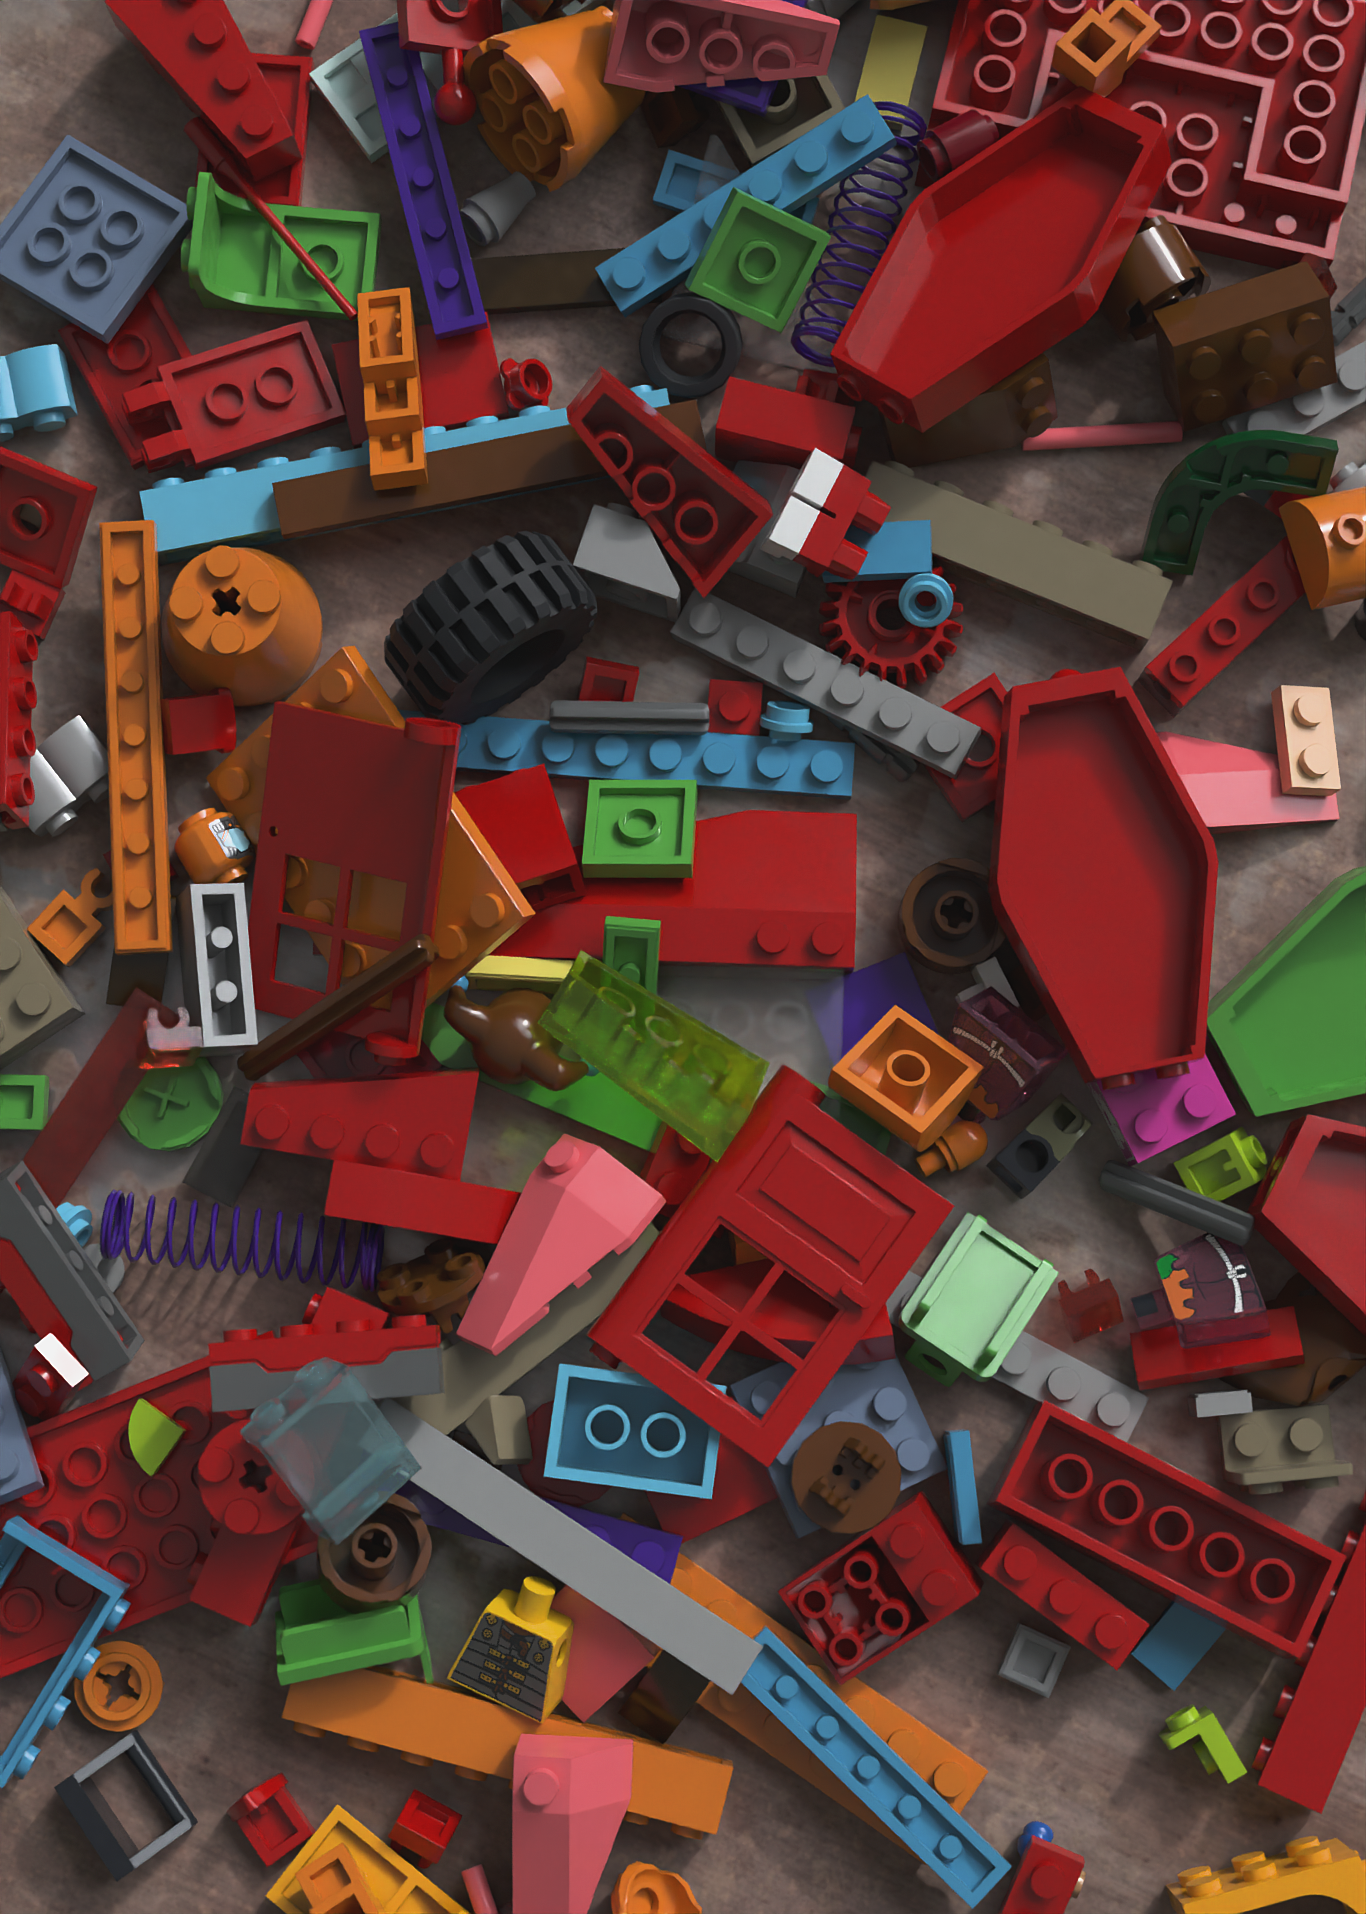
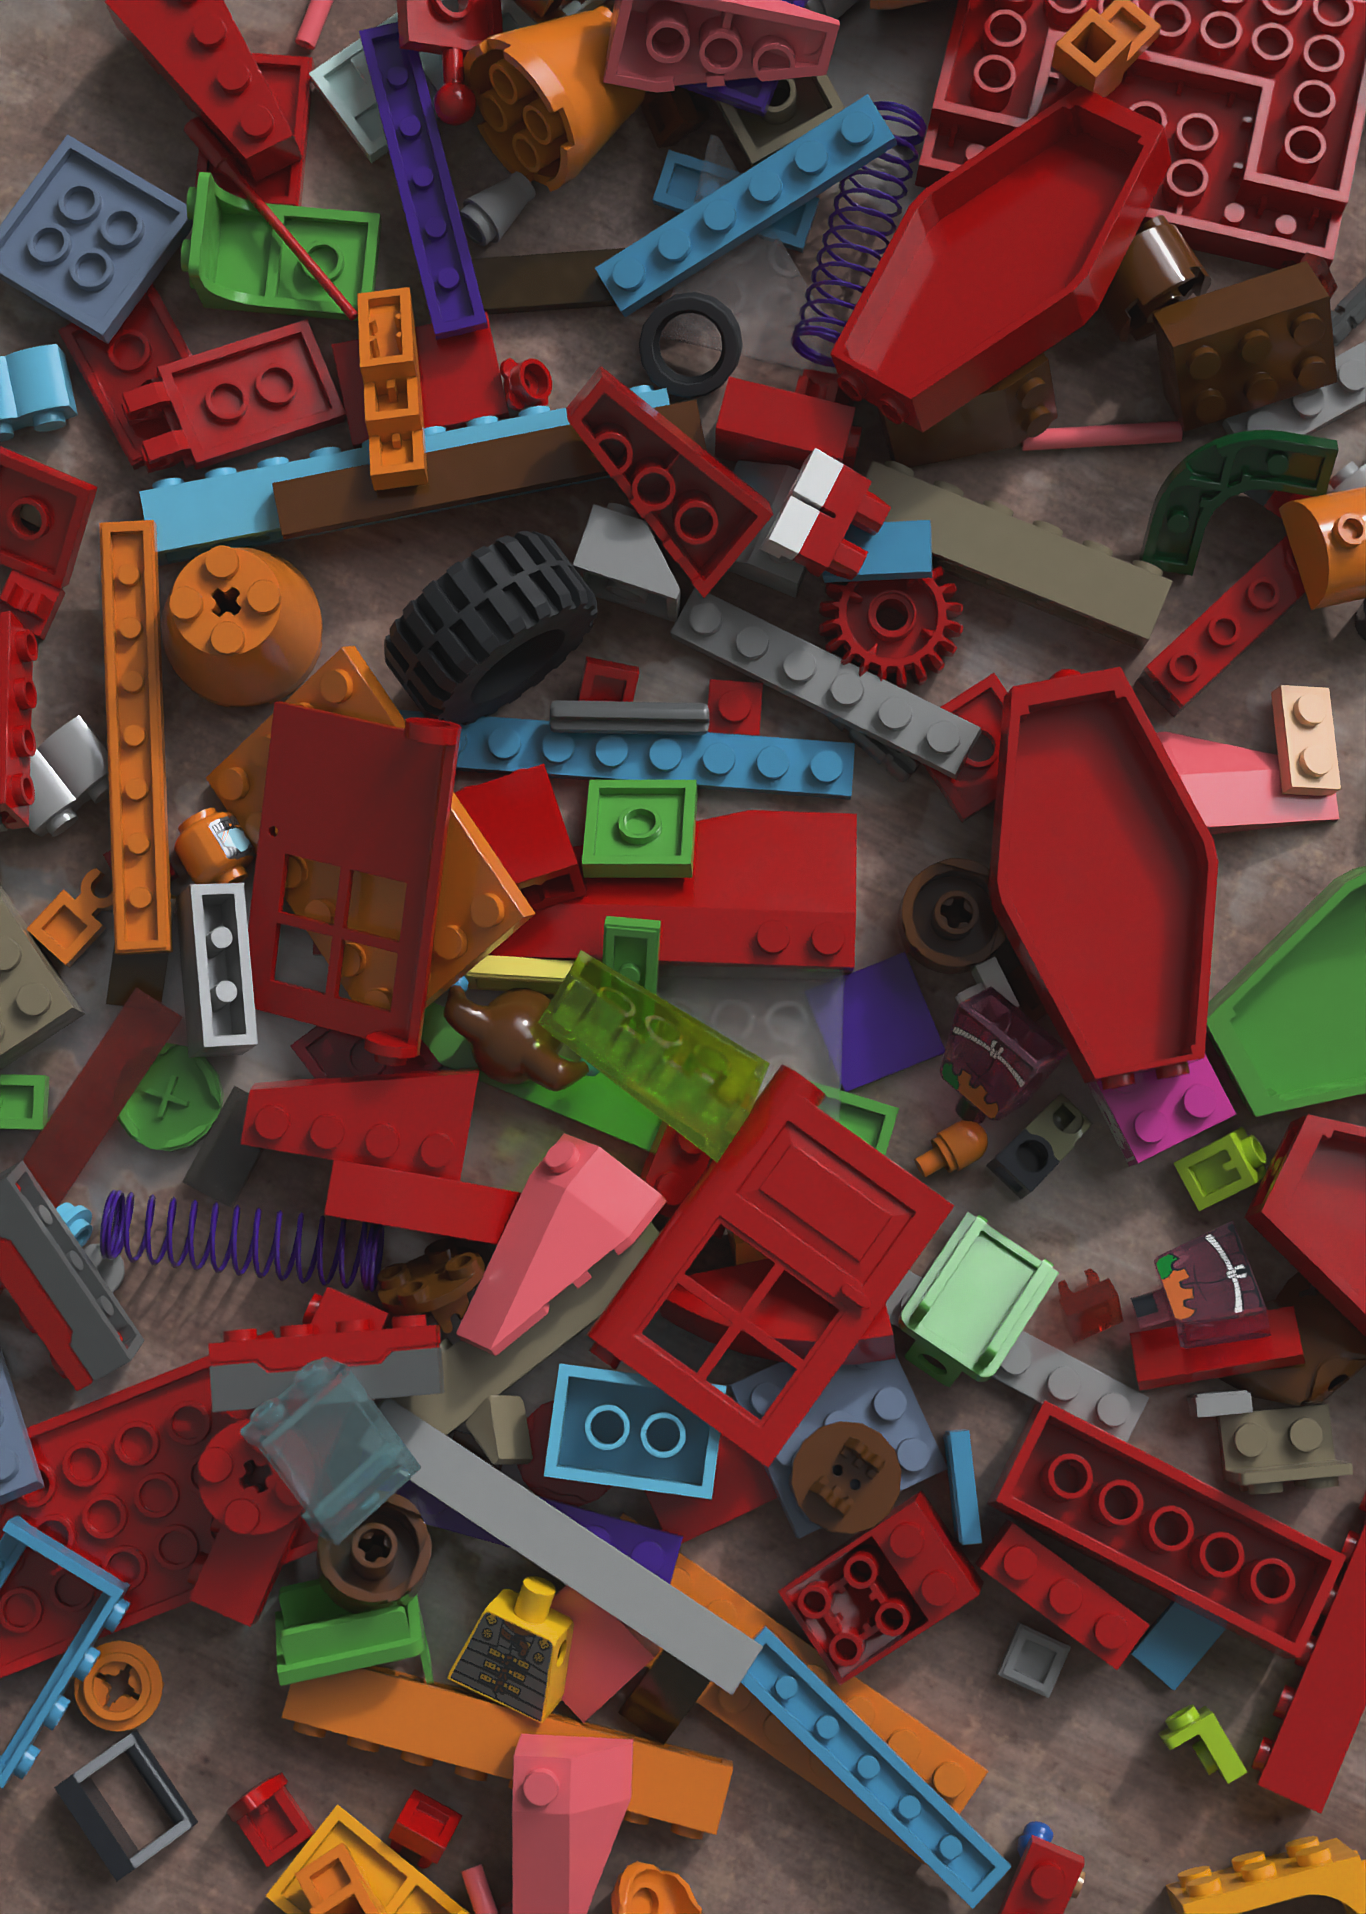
red plate [12,1333,89,1422] -> none
lime tile [128,1398,187,1477] -> none
clear red tile [136,1007,204,1069] -> none
red tile [160,688,236,755] -> none
reddish brown axle [237,934,439,1081] -> none
bright green plate [685,187,831,333] -> none
medium azure plate [759,701,814,741] -> none
orange brick [828,1005,984,1152] -> none
light yellow tile [855,14,928,131] -> none
medium azure plate [899,573,953,628] -> none
dark red brick [916,109,1000,181] -> none
dark grey axle [1099,1160,1255,1245] -> none

